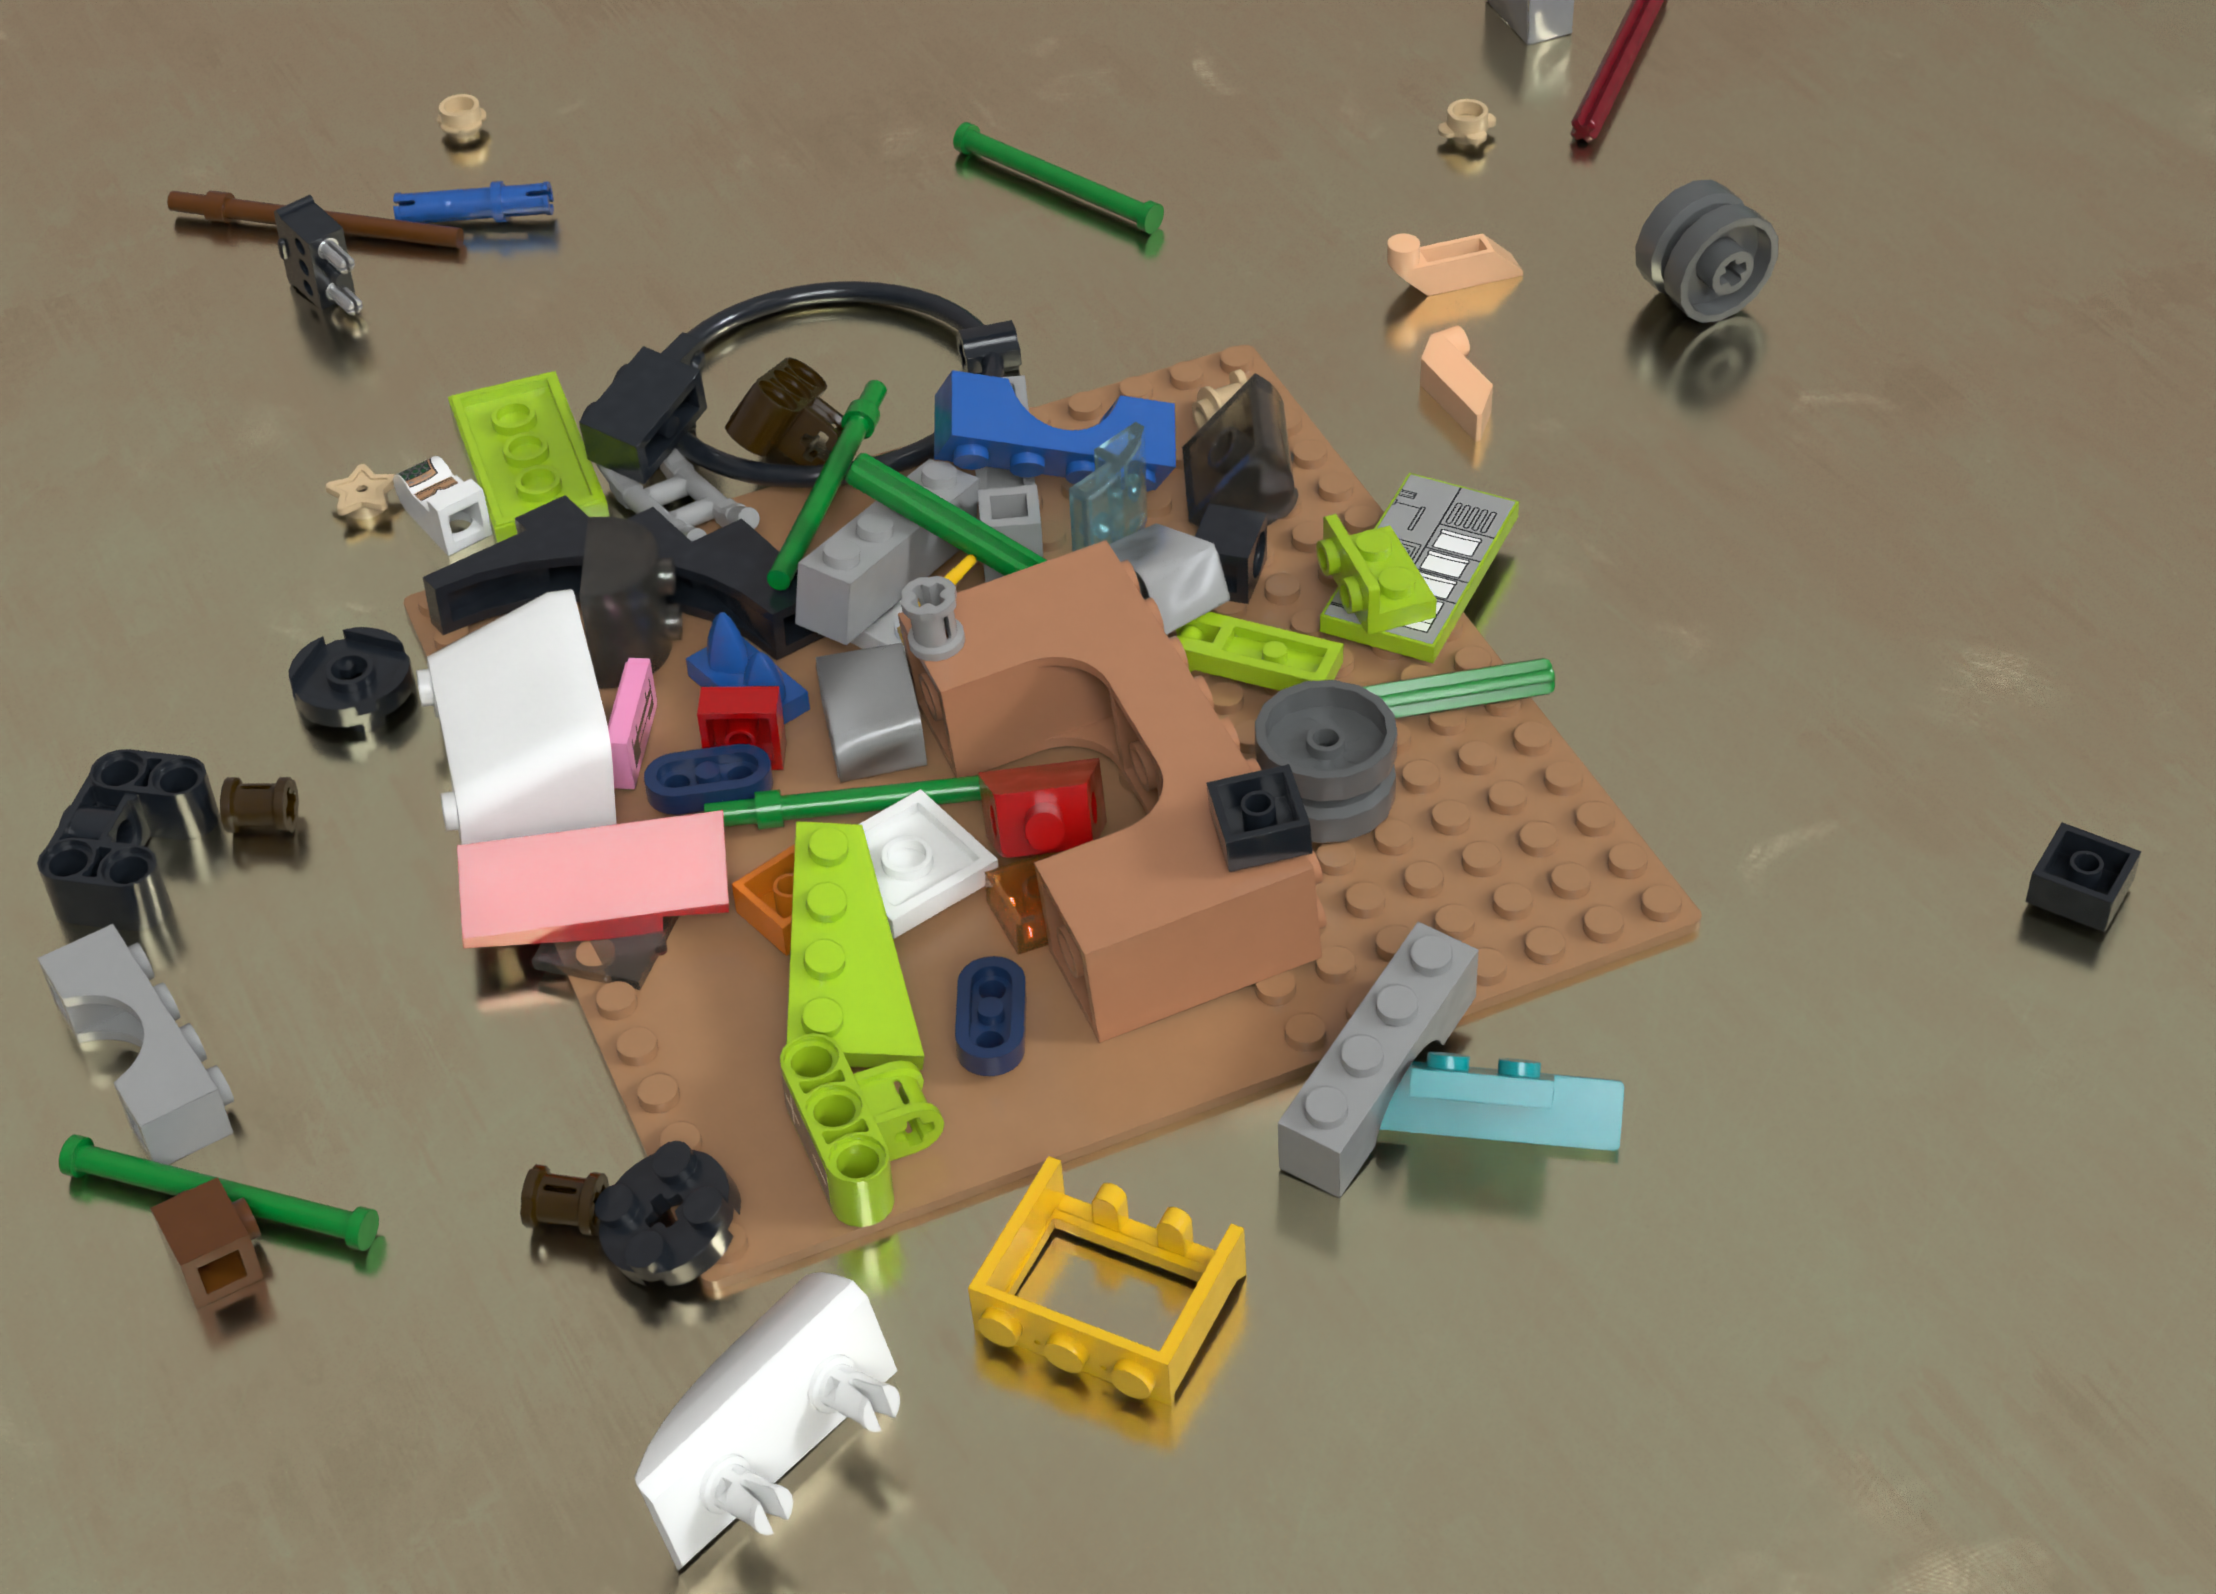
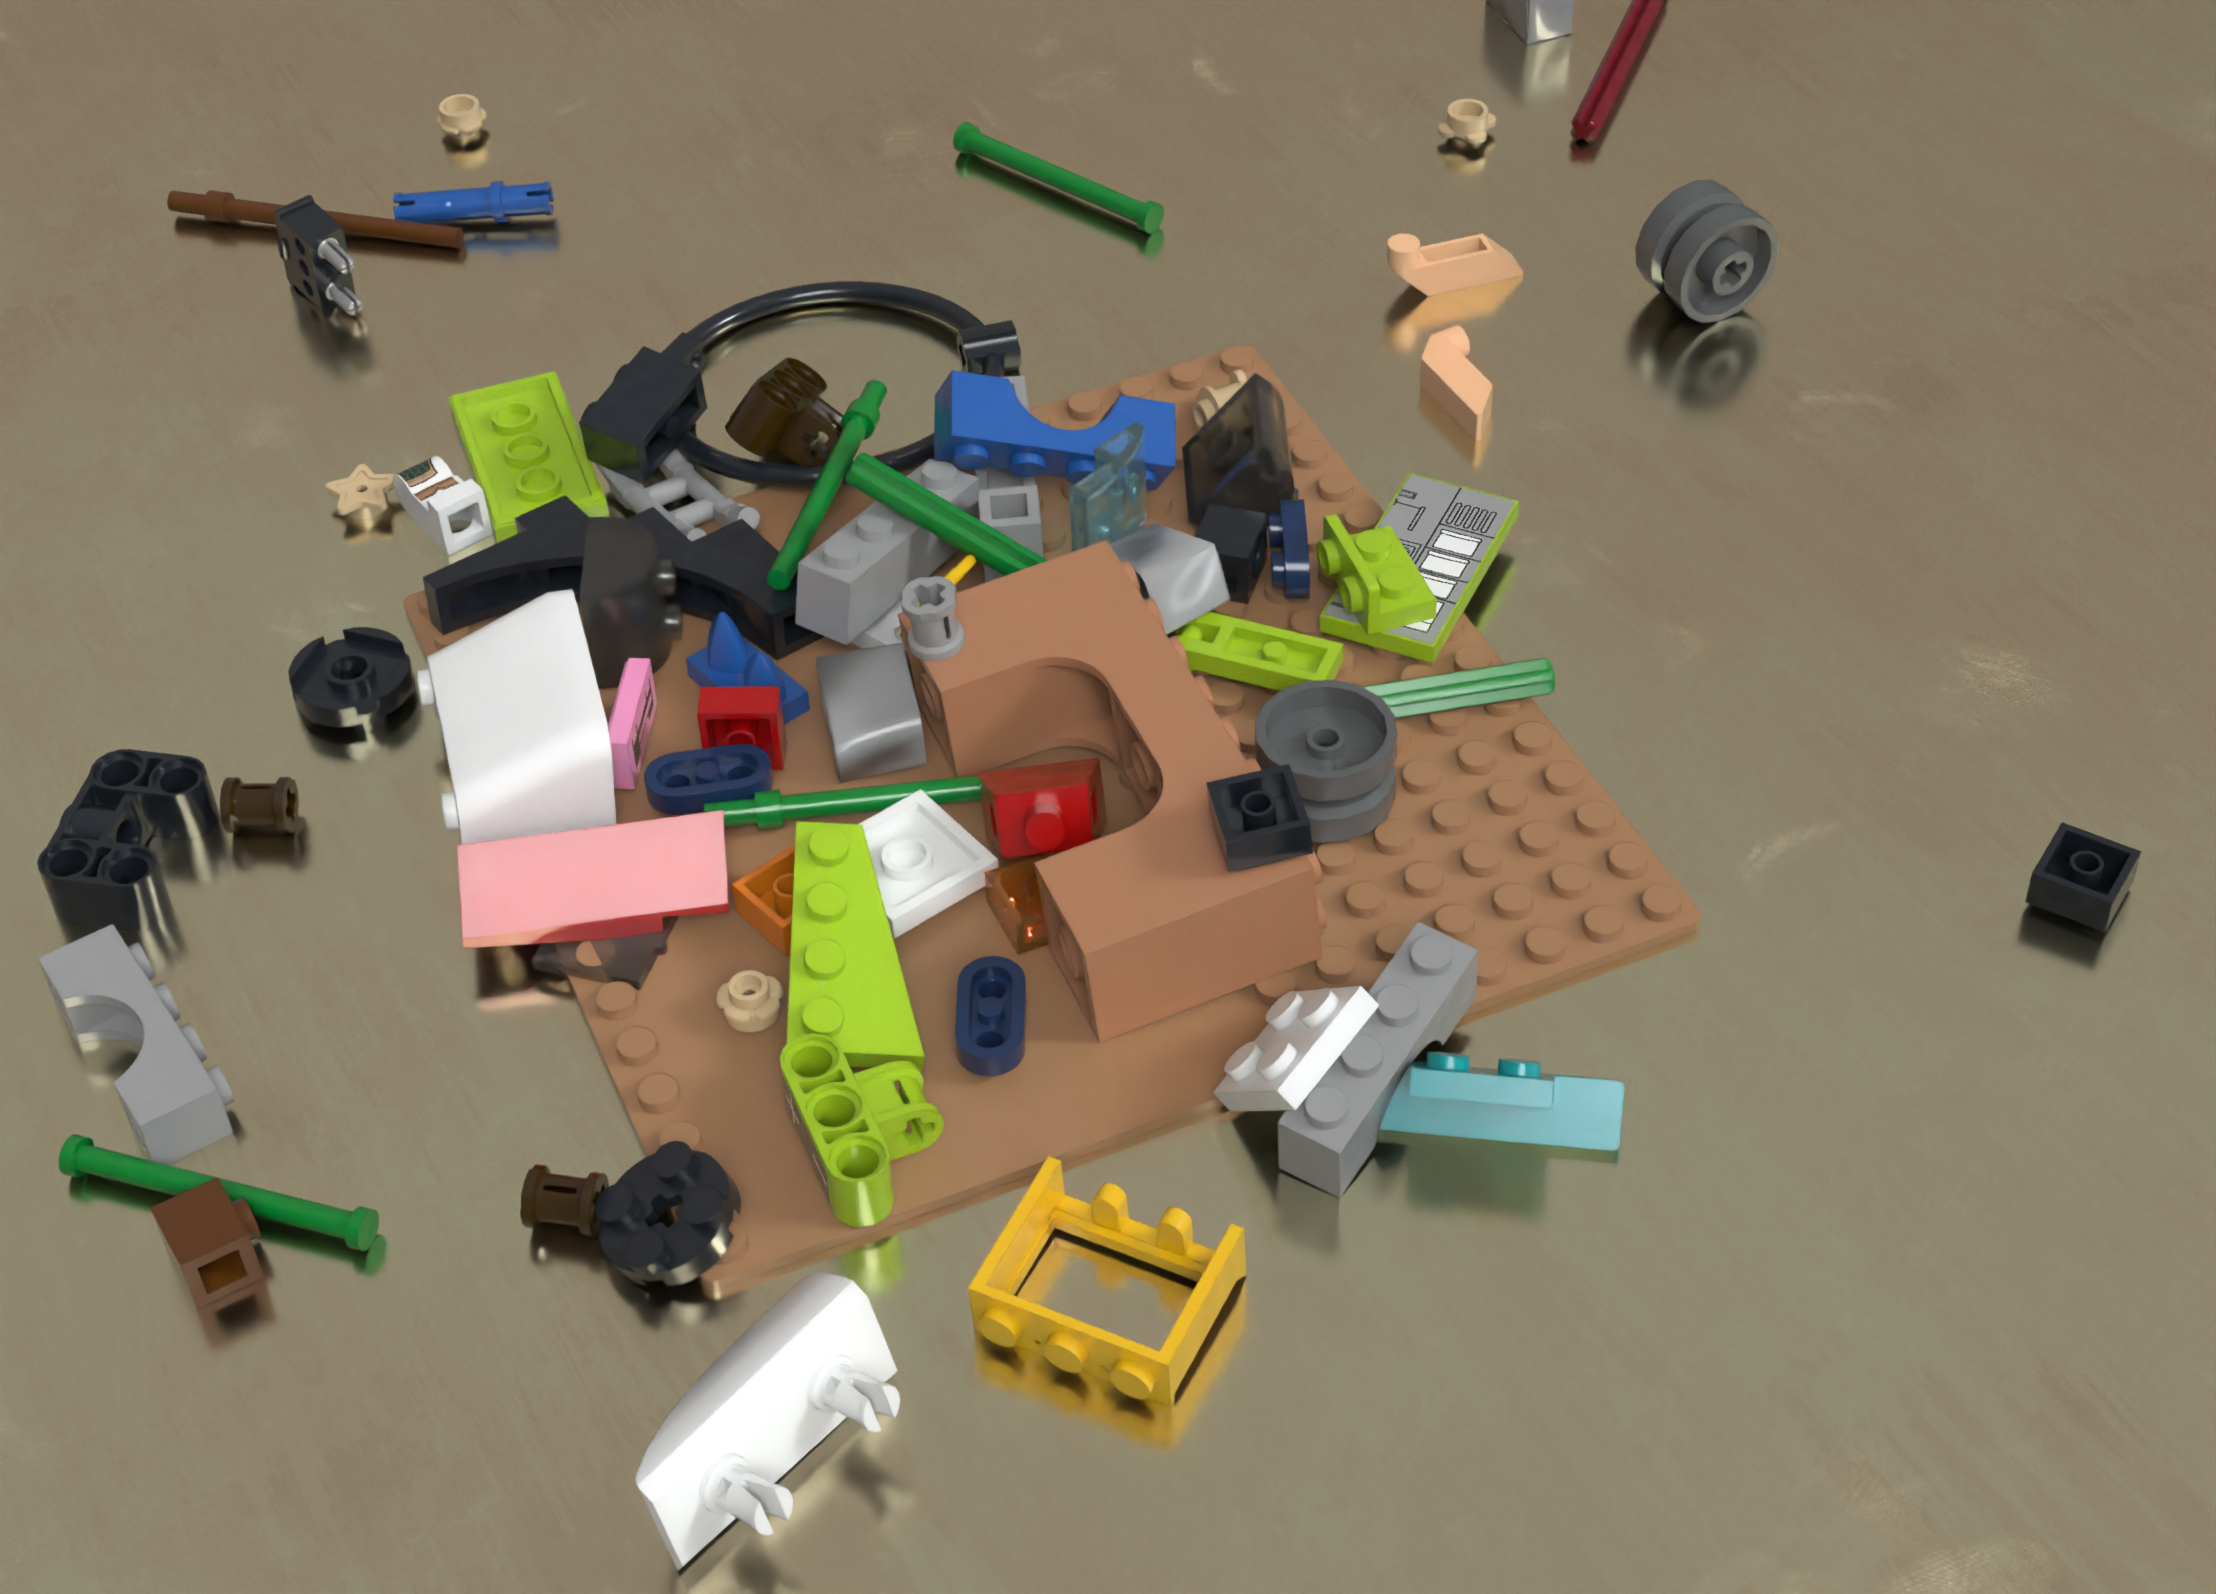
none -> tan plate [716,970,783,1032]
none -> white plate [1213,986,1379,1111]
none -> dark blue plate [1268,499,1310,600]

